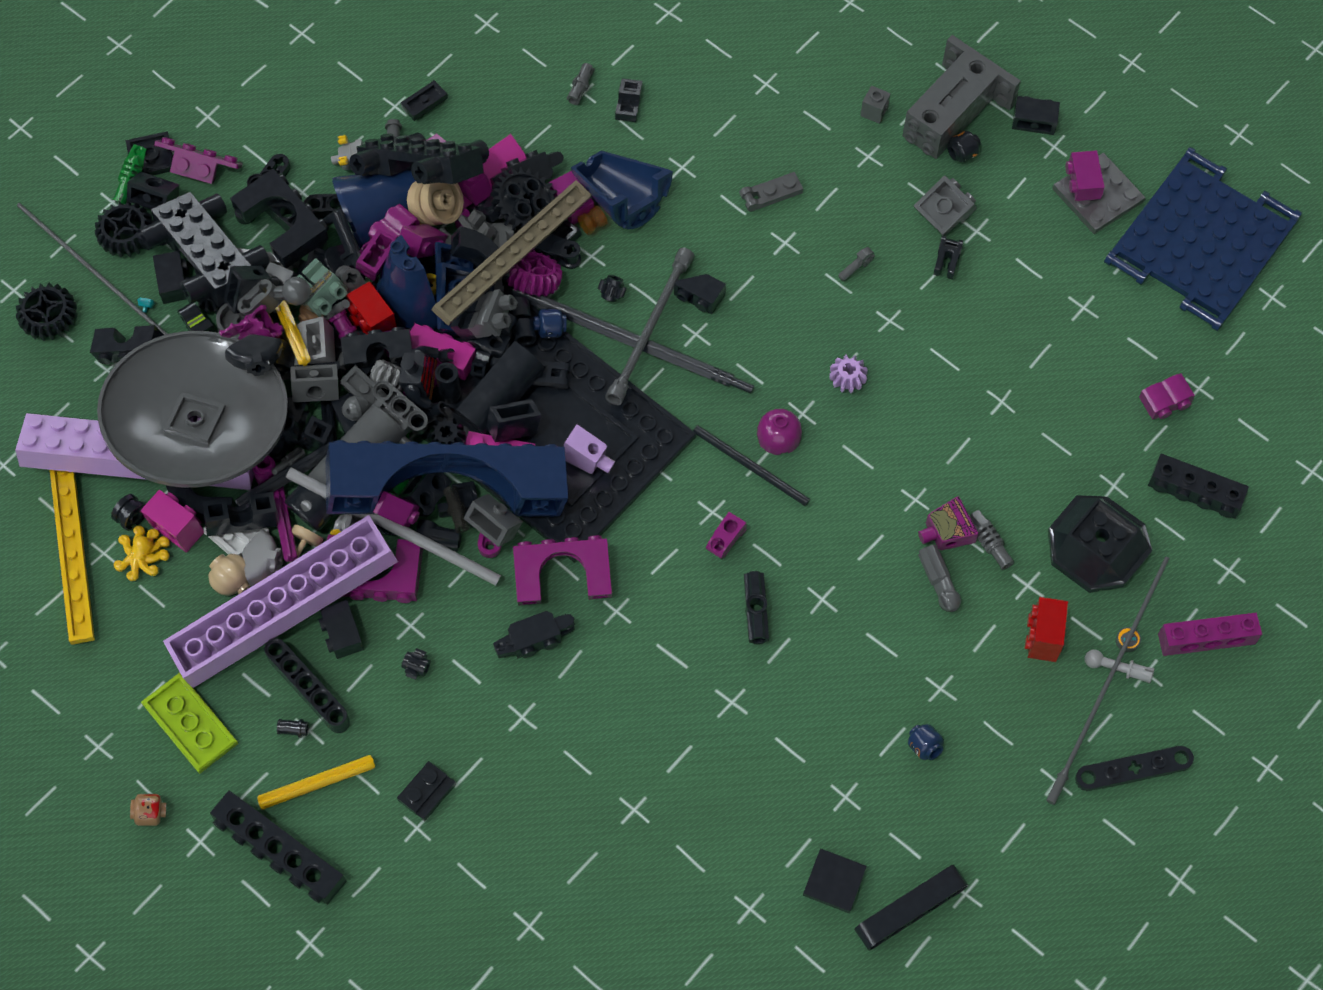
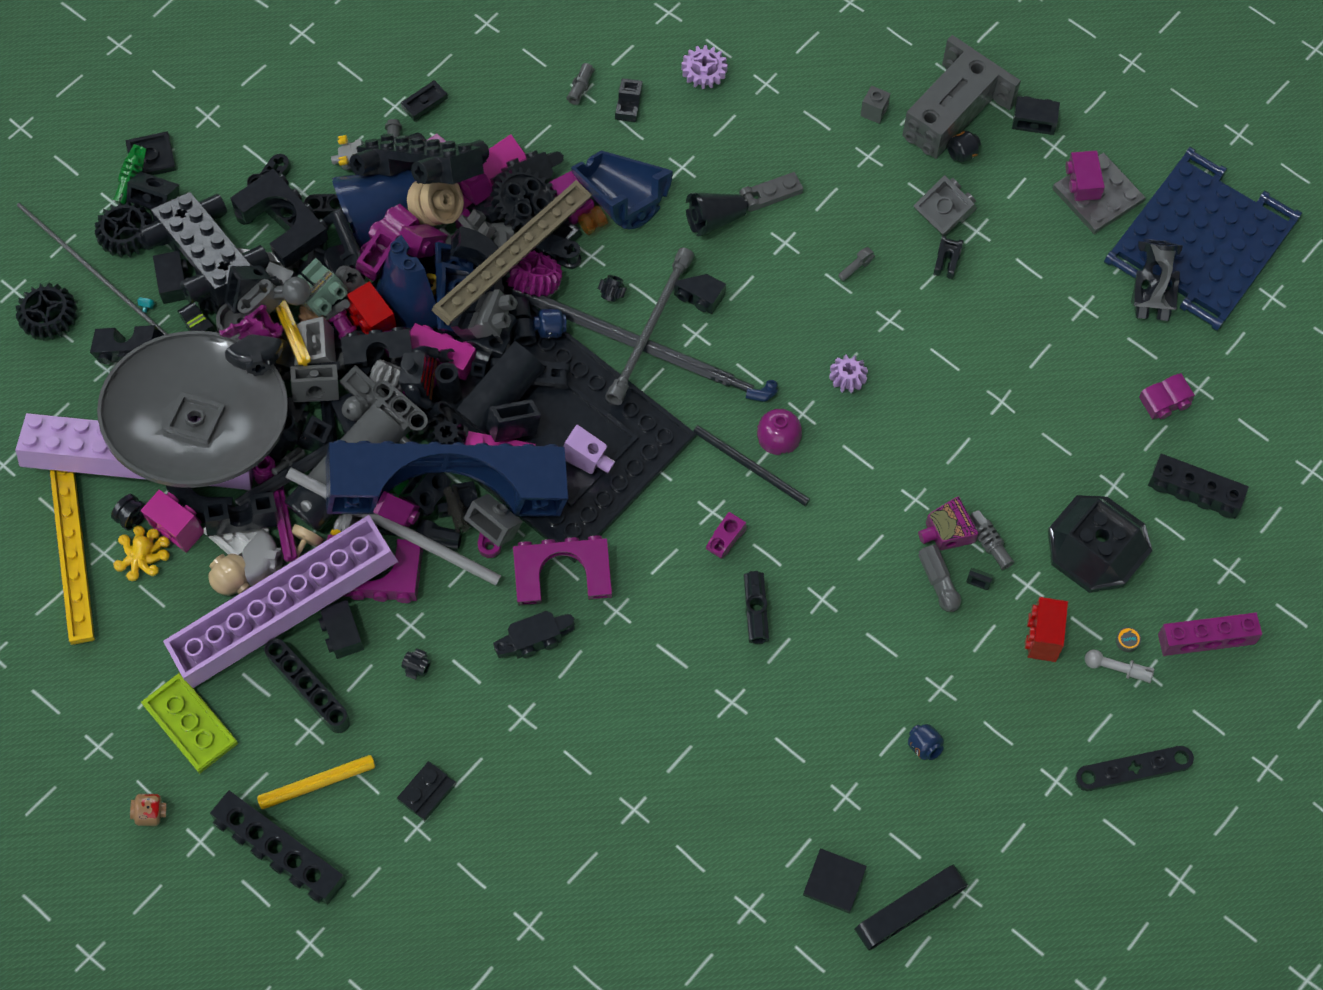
magenta bracket [154,137,243,184] -> none
black pin [277,719,309,738] -> none
dark grey piece [1046,557,1169,805] -> none
none -> lavender gear [681,45,727,89]
none -> black cone [686,192,749,237]
none -> dark blue arm [746,380,778,402]
none -> black slope [966,568,993,590]
none -> black hips [1131,239,1183,321]

